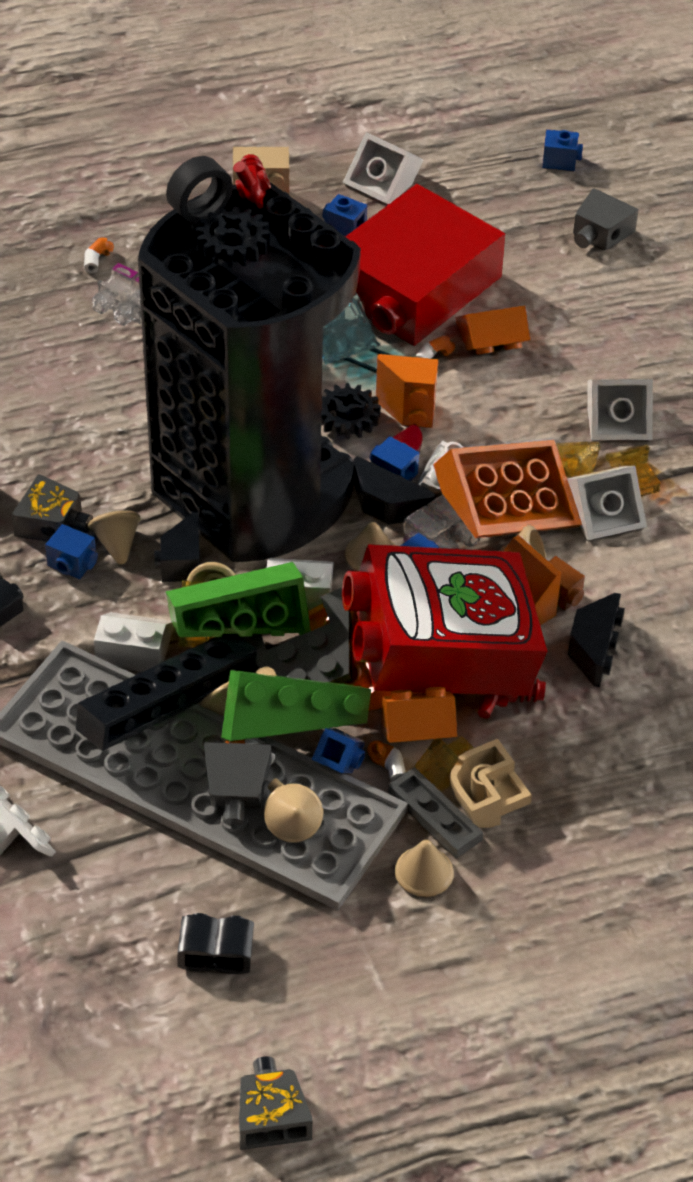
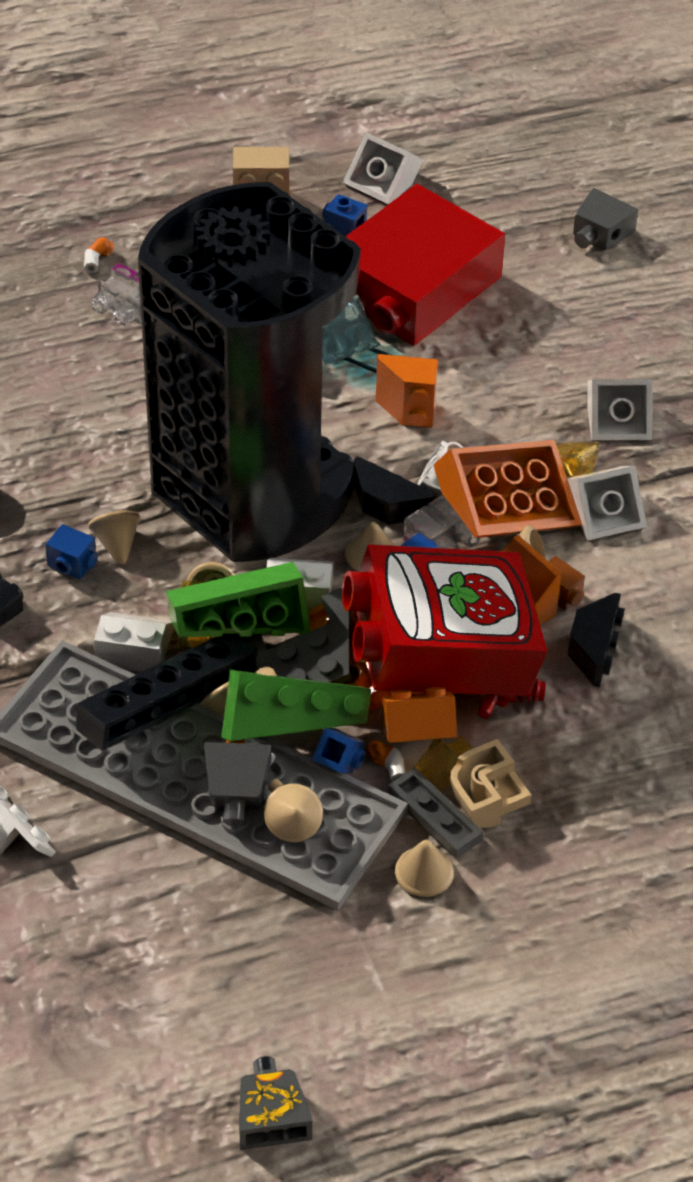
dark grey torso [12,474,93,542] -> none
black slope [154,512,200,582] -> none
black tyre [166,156,233,224] -> none
black brick [177,913,254,974] -> none
red piece [233,154,271,209] -> none
black gear [321,383,381,439] -> none
blue brick [370,436,419,481] -> none
dark red tile [392,423,423,454] -> none
orange arm [415,335,456,359] -> none
orange slope [455,305,530,355] -> none
blue brick [542,129,583,171] -> none
clear yellow slope [605,445,661,497] -> none

